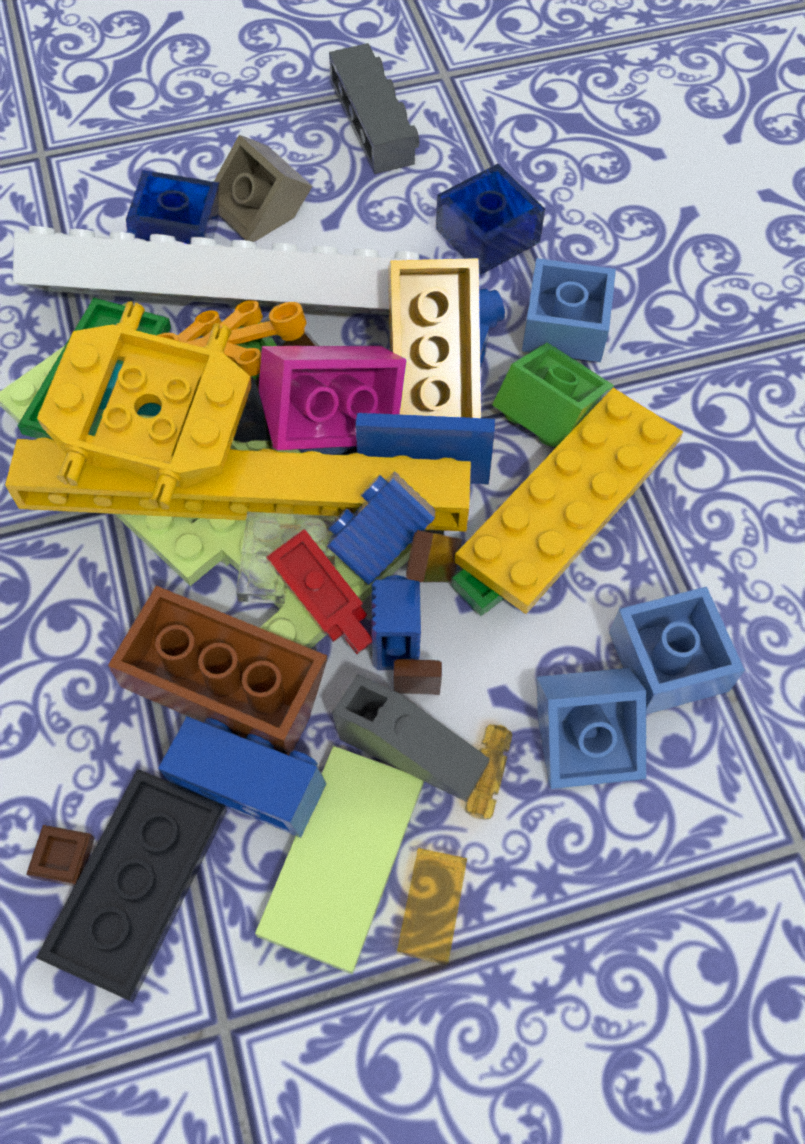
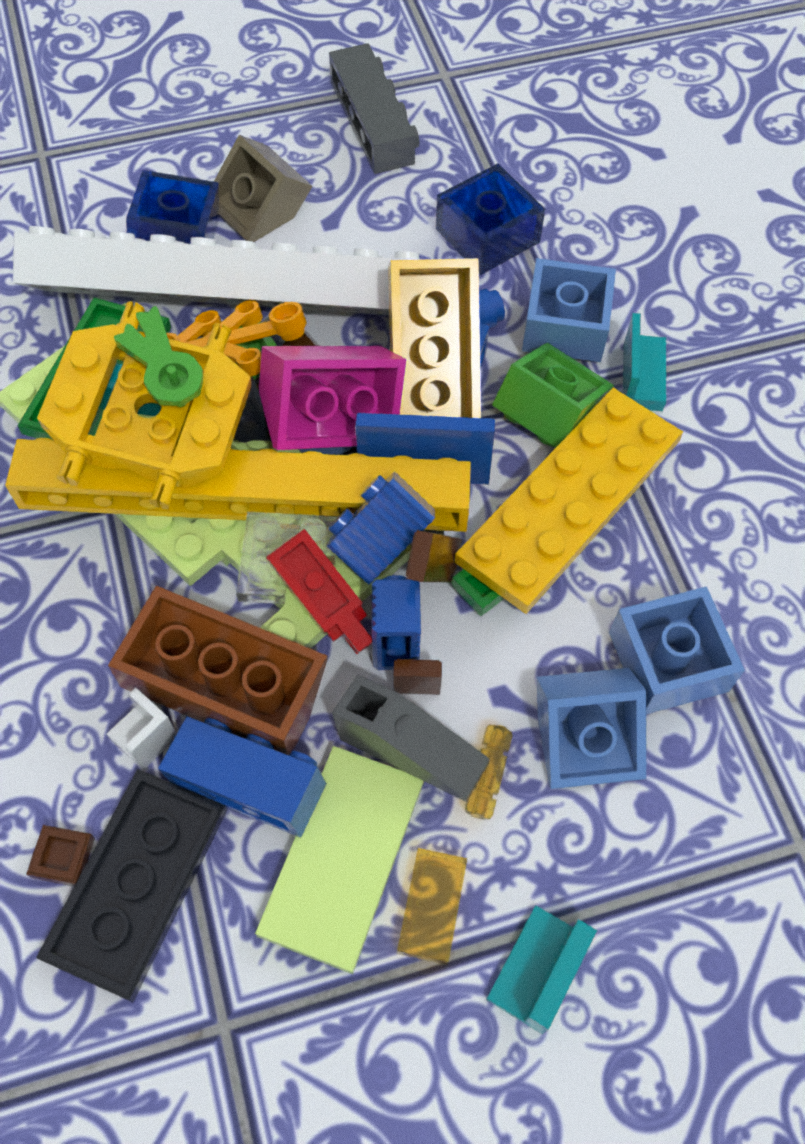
none -> white panel [106,687,177,771]
none -> bright green piece [114,306,204,407]
none -> teal panel [486,905,597,1034]
none -> teal panel [623,313,666,412]

